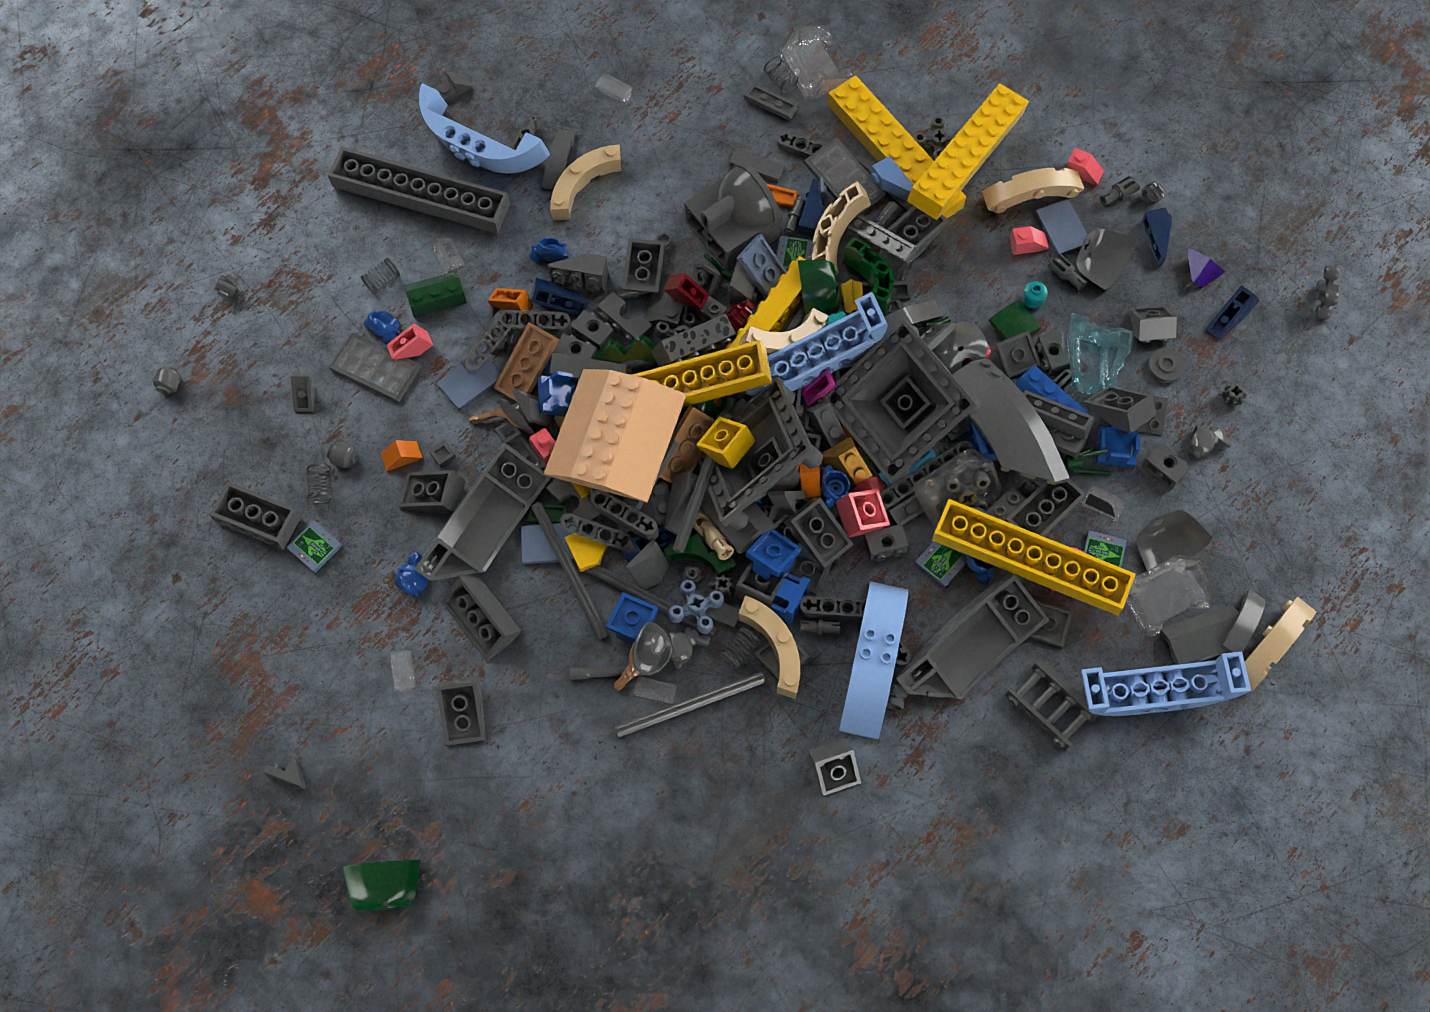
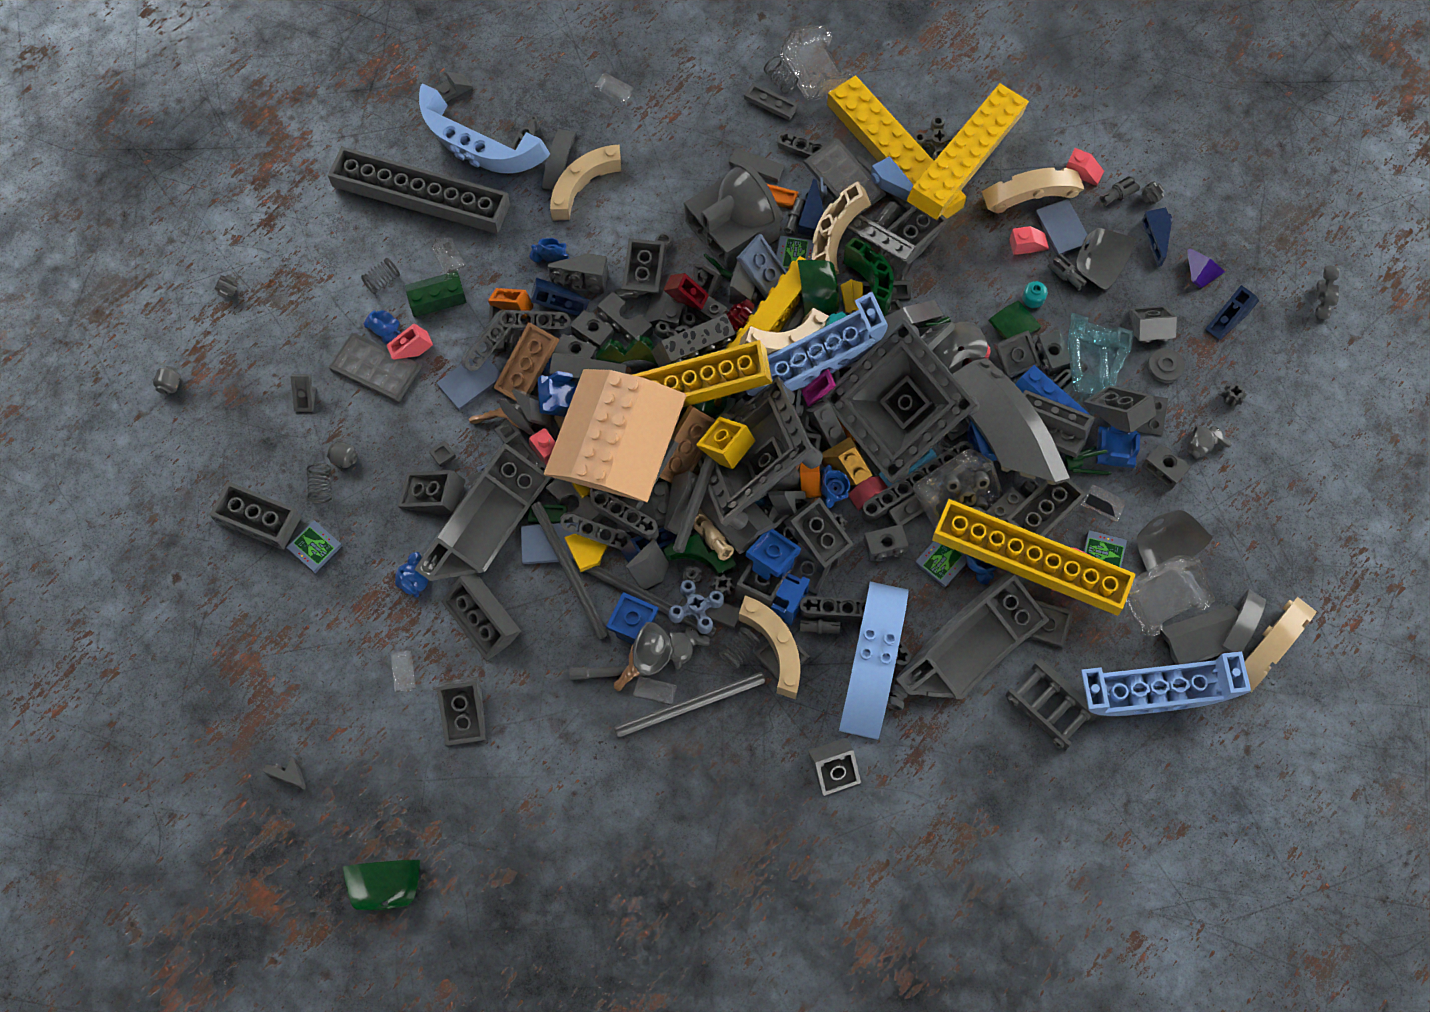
orange slope [381,440,423,471] -> none
coral slope [835,489,890,537] -> none

